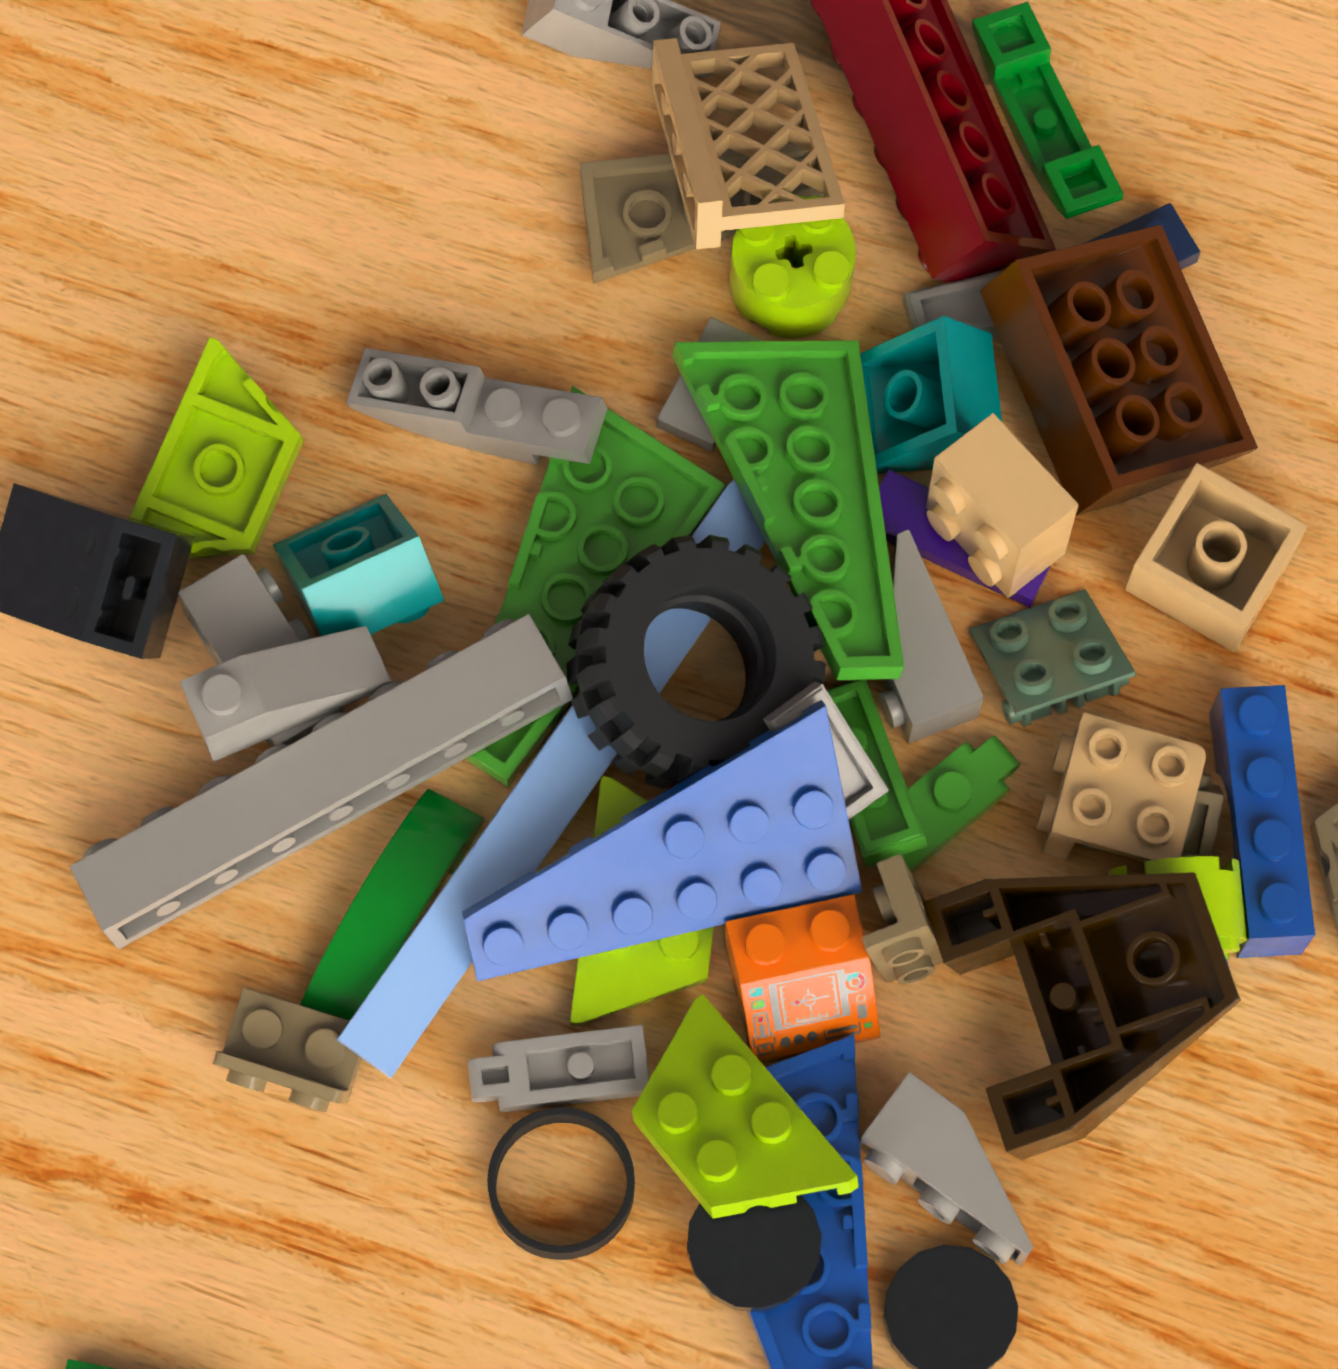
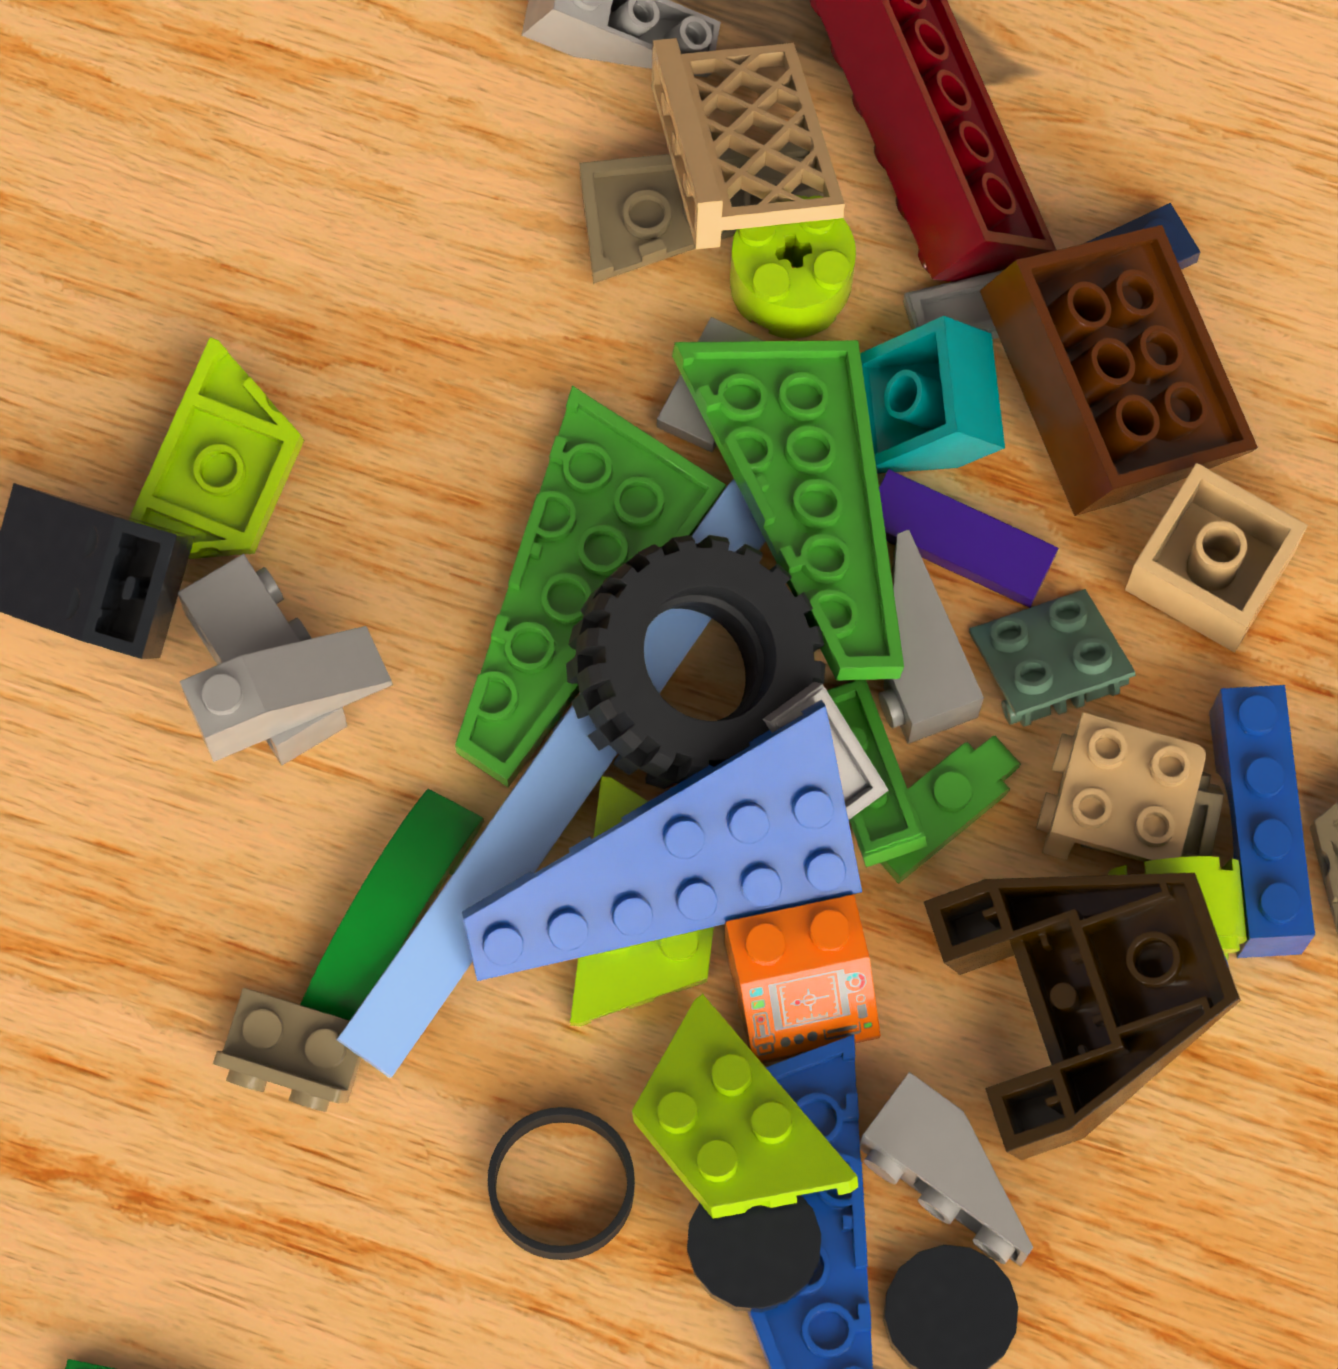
light grey brick [69,614,574,950] -> none
teal slope [273,494,445,637] -> none
light grey slope [346,348,608,465] -> none
light grey hinge [467,1025,649,1112] -> none
dark tan bracket [861,854,943,984] -> none
tan brick [926,413,1079,598] -> none
green slope [972,1,1124,219] -> none

